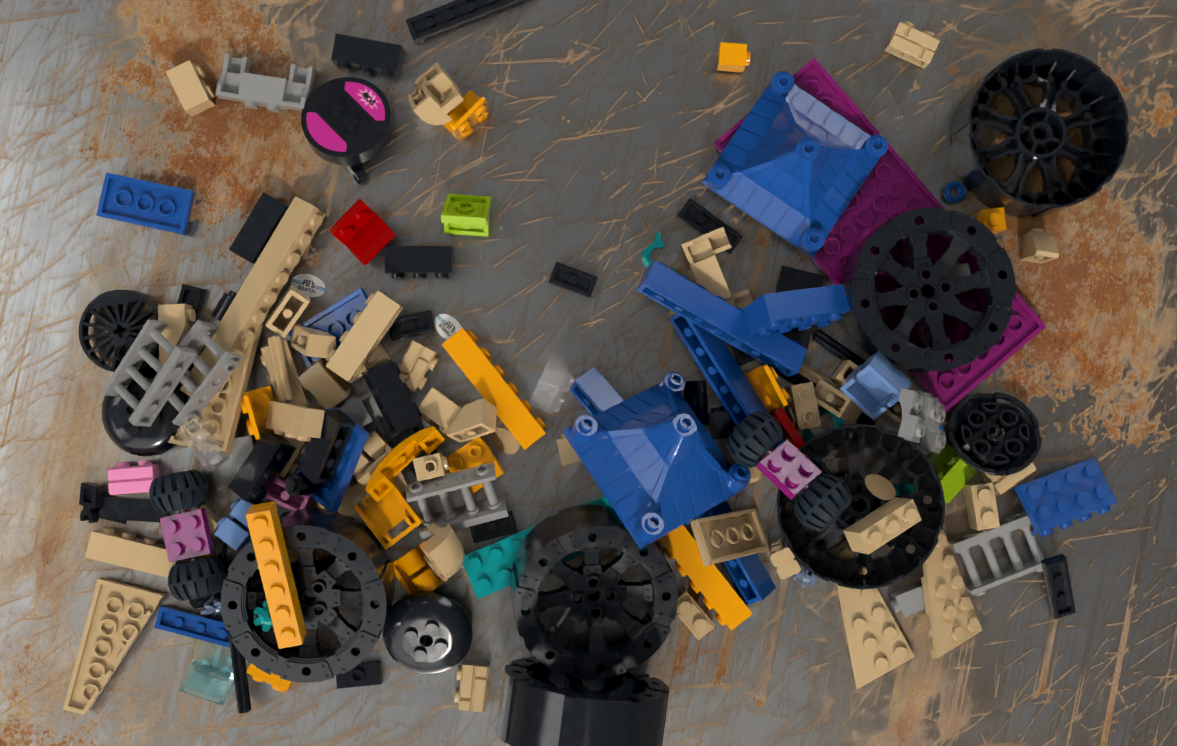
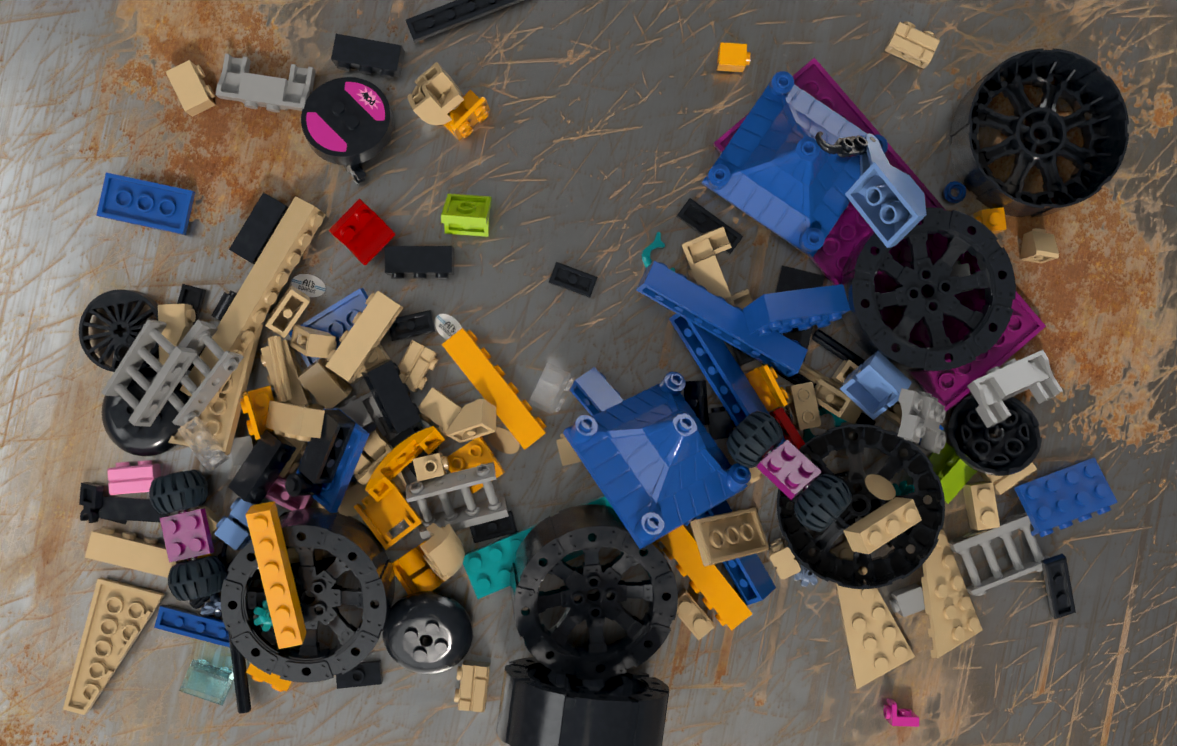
none -> medium blue slope [815,131,927,248]
none -> dark pink bracket [883,699,919,727]
none -> light grey bracket [968,350,1063,428]

